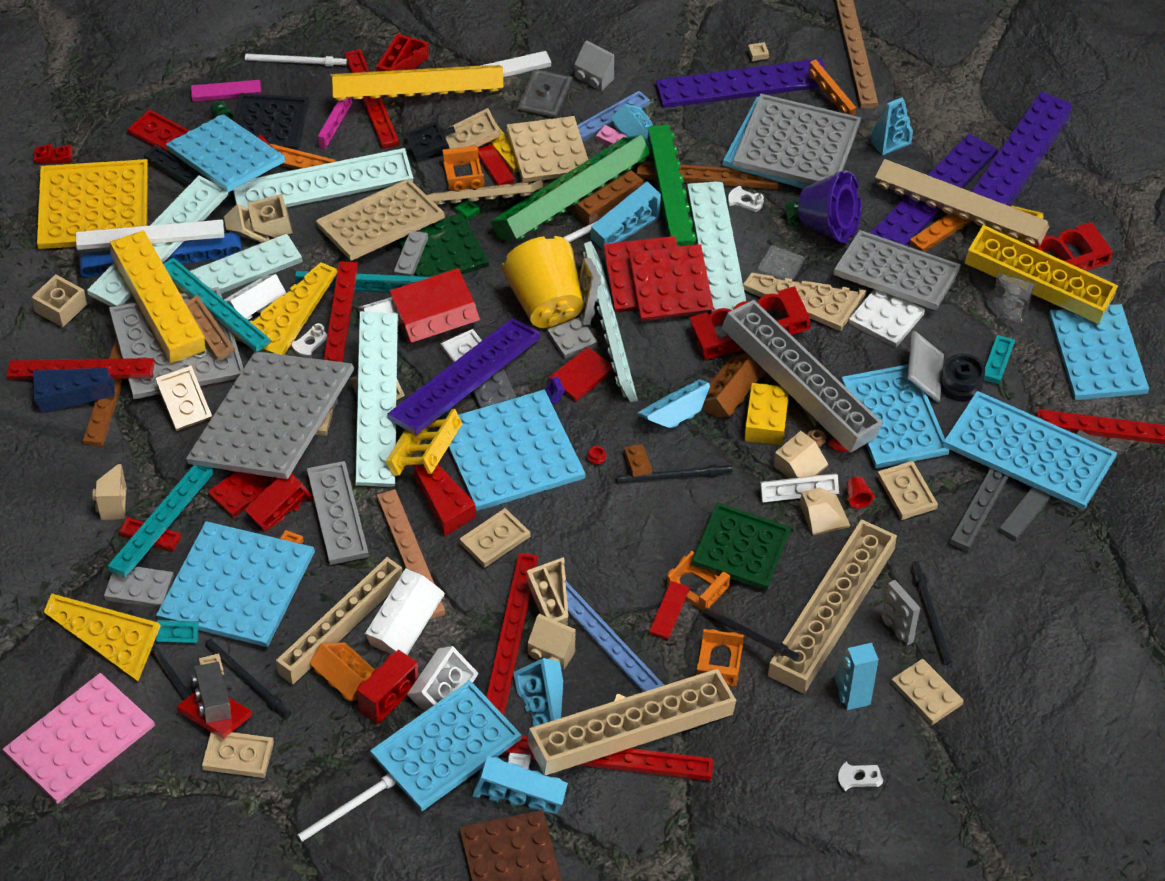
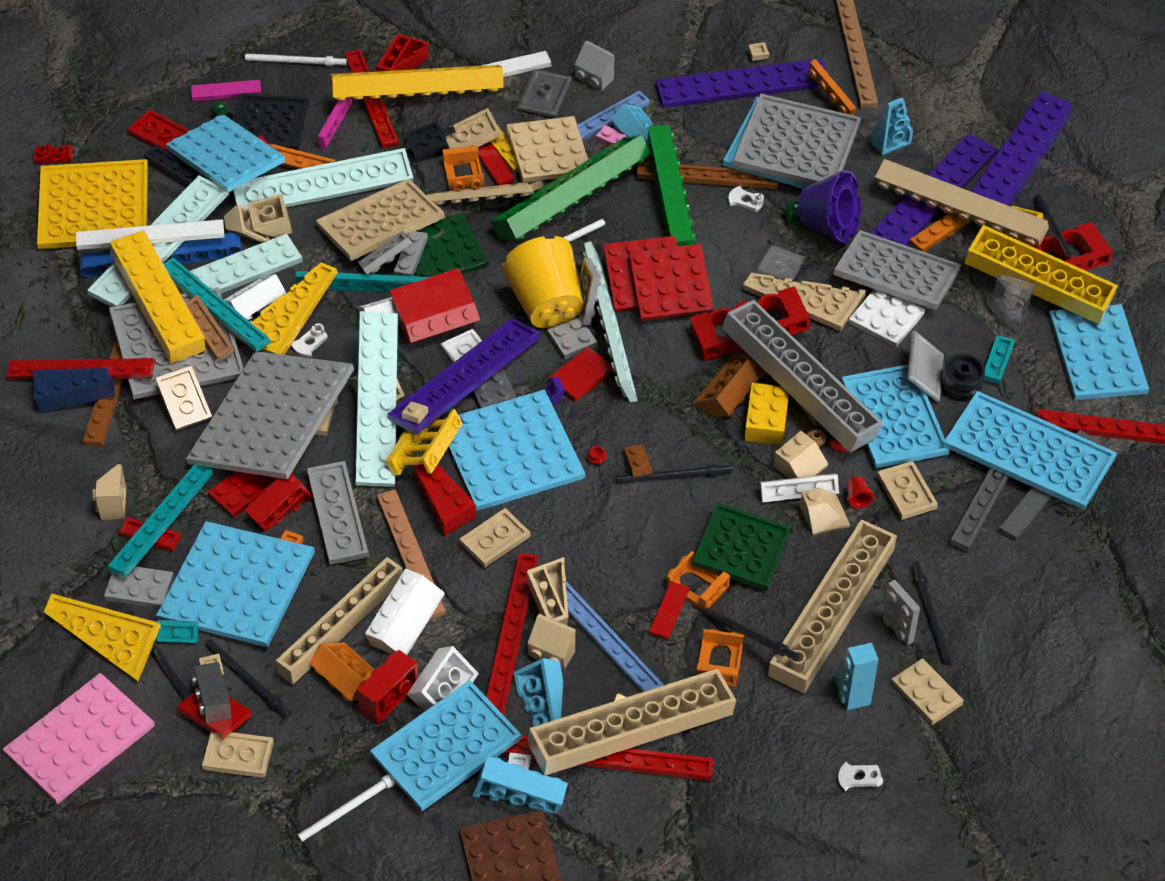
tan brick [31,274,87,327] -> none
red plate [324,261,358,363] -> none
green tile [455,199,480,221] -> none
dark orange slope [566,170,643,226] -> none
medium azure wedge [591,182,661,250] -> none
medium azure wedge [638,379,710,428] -> none
light aqua plate [687,182,746,314] -> none
none -> light grey plate [358,231,412,274]
none -> tan plate [402,401,428,424]
none -> black bar [1034,194,1072,258]

